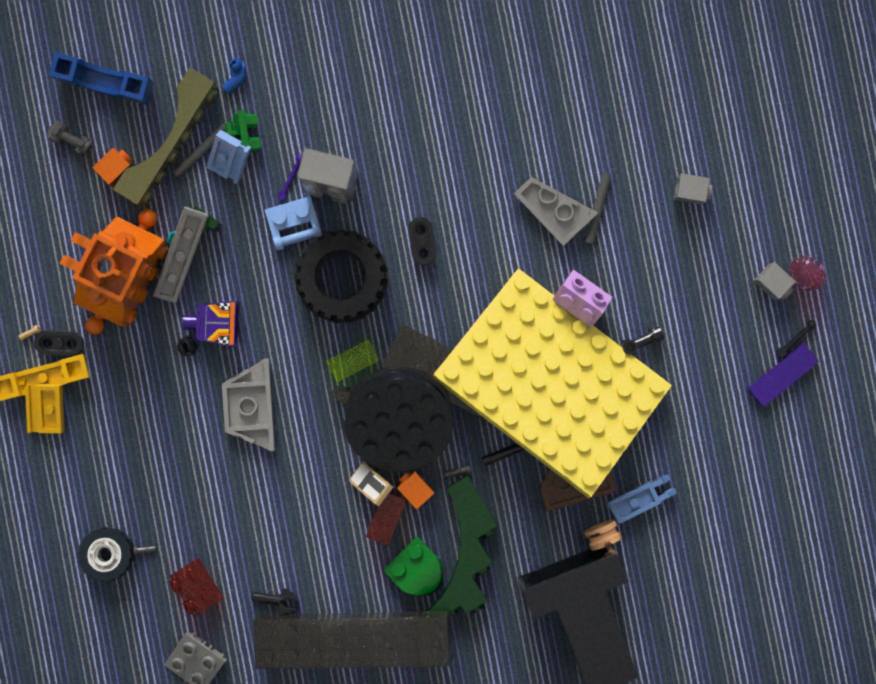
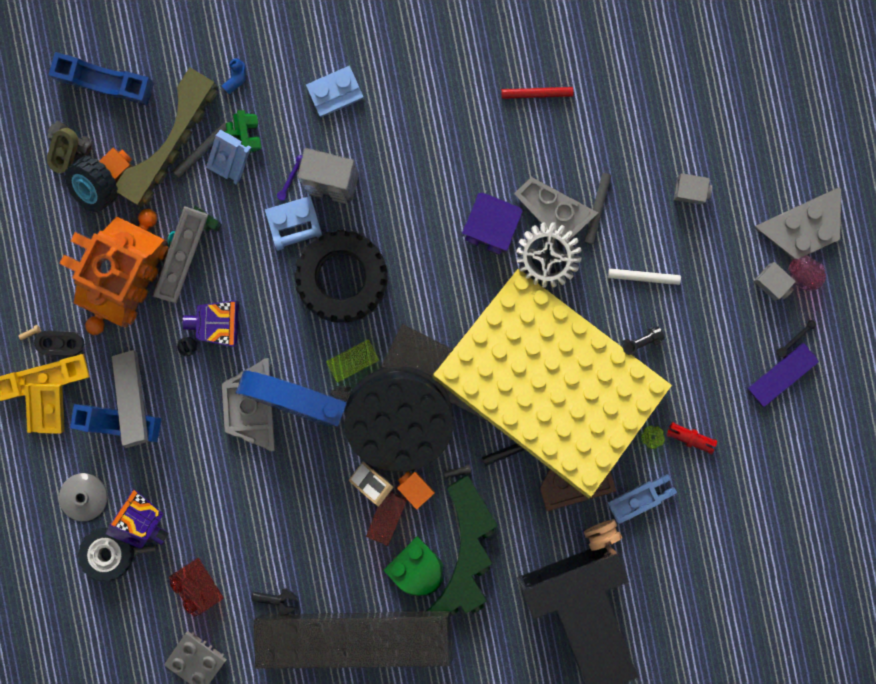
black plate [409,217,436,266] -> none
lavender brick [552,270,613,328] -> none
none -> olive plate [47,128,78,173]
none -> light grey dish [59,473,108,521]
none -> black wheel [64,156,118,212]
none -> blue arch [70,404,162,442]
none -> torso [105,489,169,548]
none -> light grey tile [112,350,148,448]
none -> blue brick [236,370,346,426]
none -> light blue plate [306,65,364,118]
none -> dark purple bracket [461,193,522,255]
none -> red bar [501,87,573,99]
none -> white gear [516,222,582,287]
none -> white bar [608,269,681,285]
none -> clear neon green plate [641,425,665,449]
none -> red pin [666,422,717,454]
none -> light grey wing [754,187,841,260]

